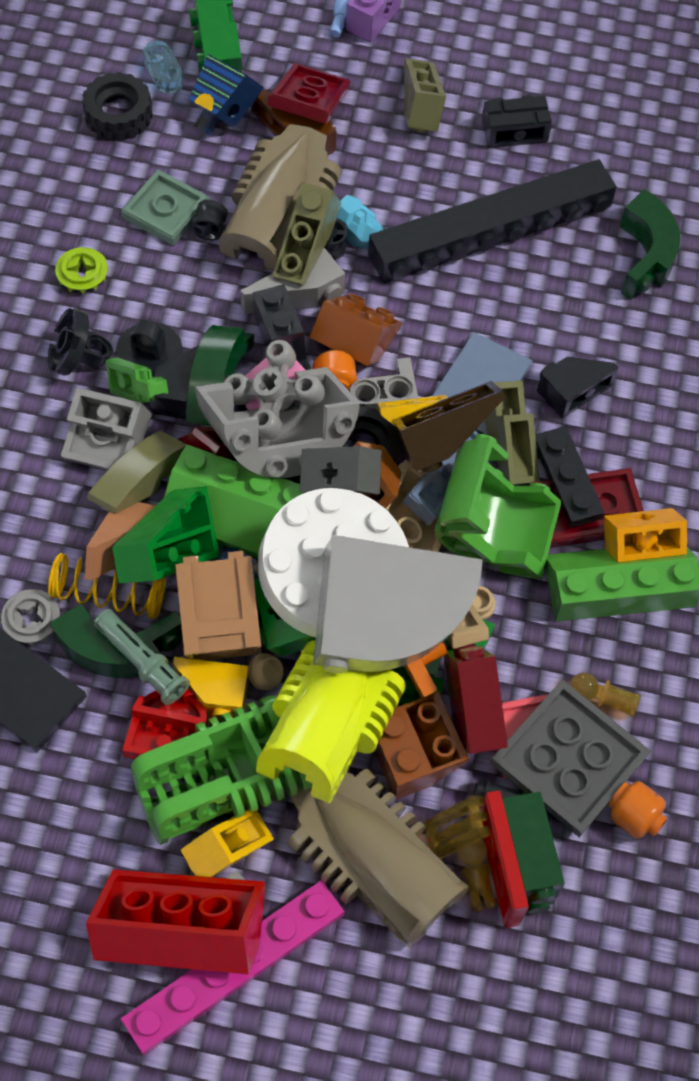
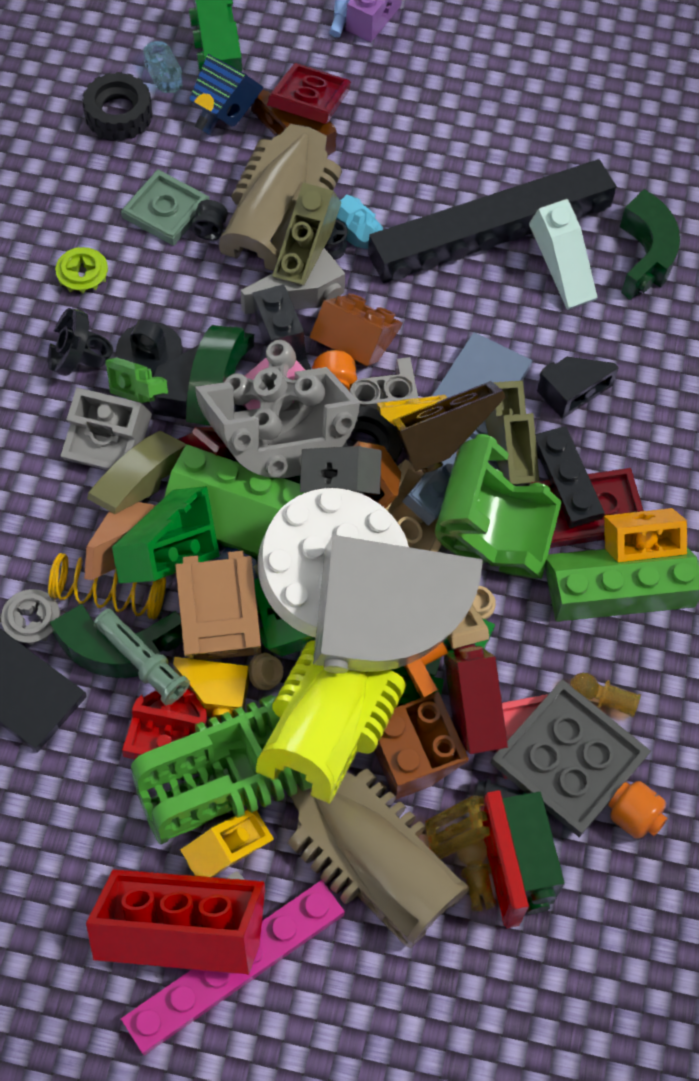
olive slope [404,58,446,133] -> none
black brick [482,95,552,147] -> none
none -> light aqua slope [529,199,598,310]

